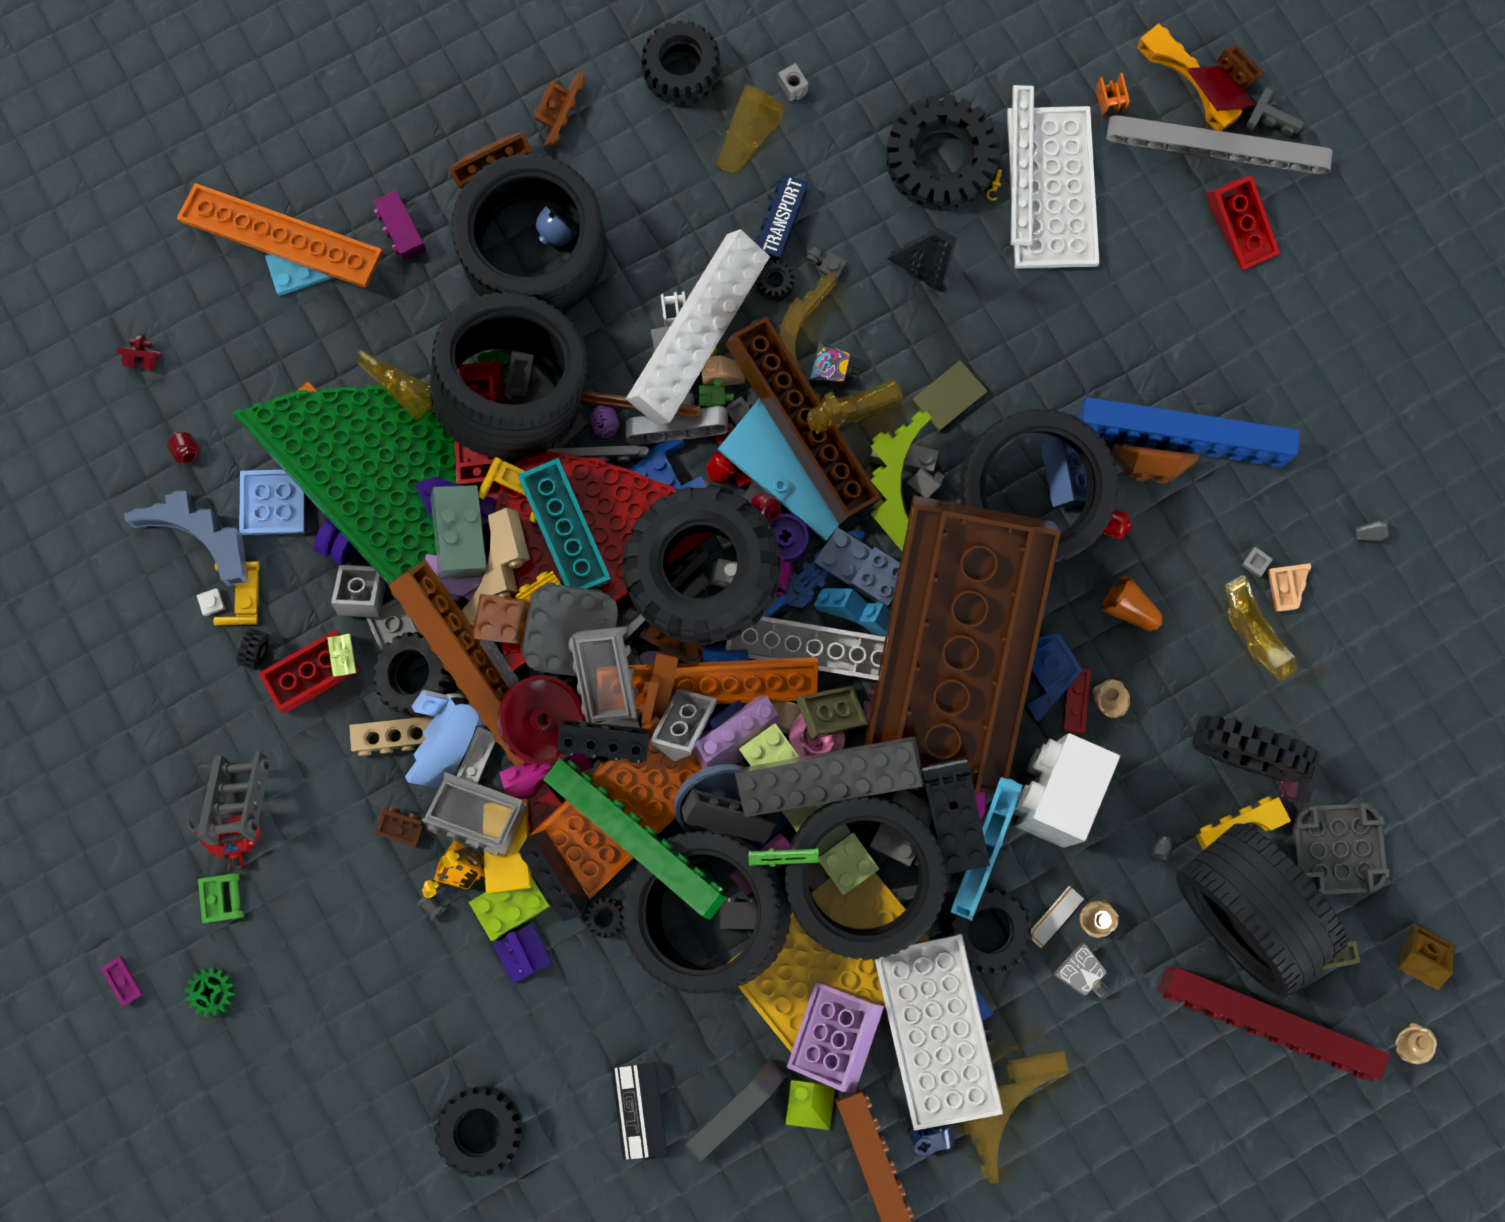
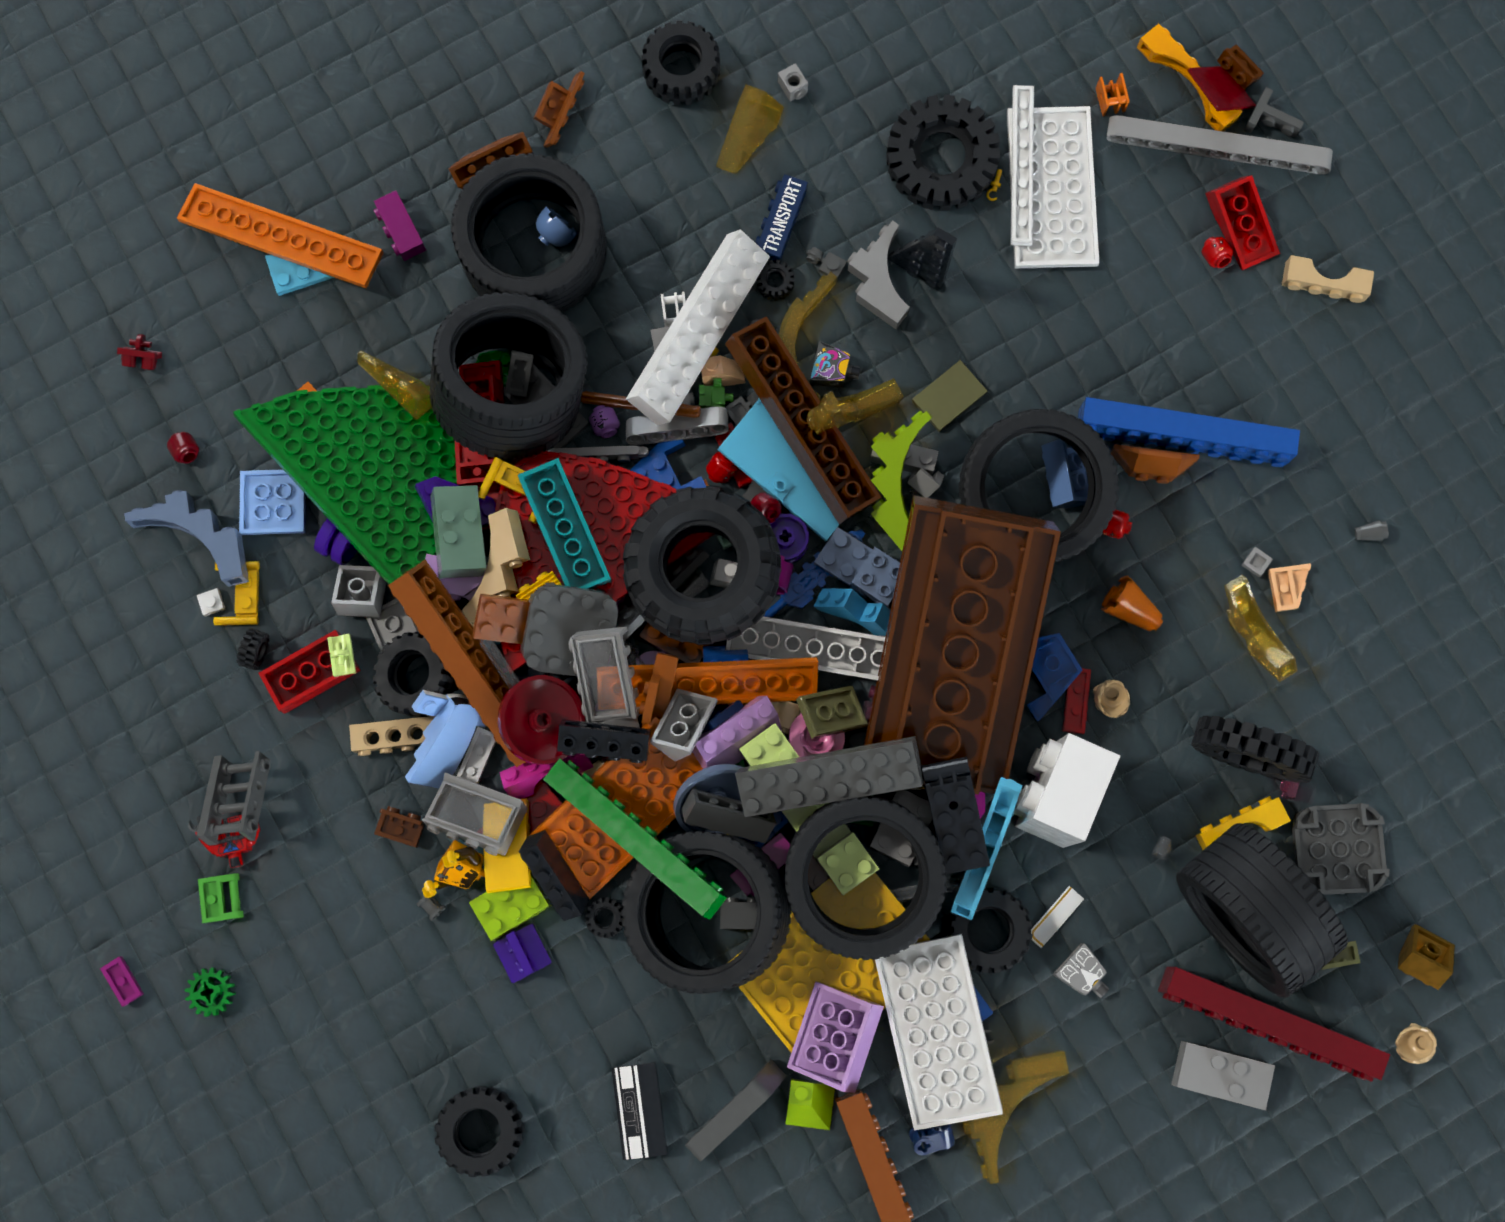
bright green pin [748,848,819,867] -> none
tan hair [1080,899,1118,938] -> none
none -> light grey arch [847,220,910,329]
none -> light grey brick [1171,1041,1275,1110]
none -> red head [1201,237,1233,268]
none -> tan arch [1282,255,1374,303]

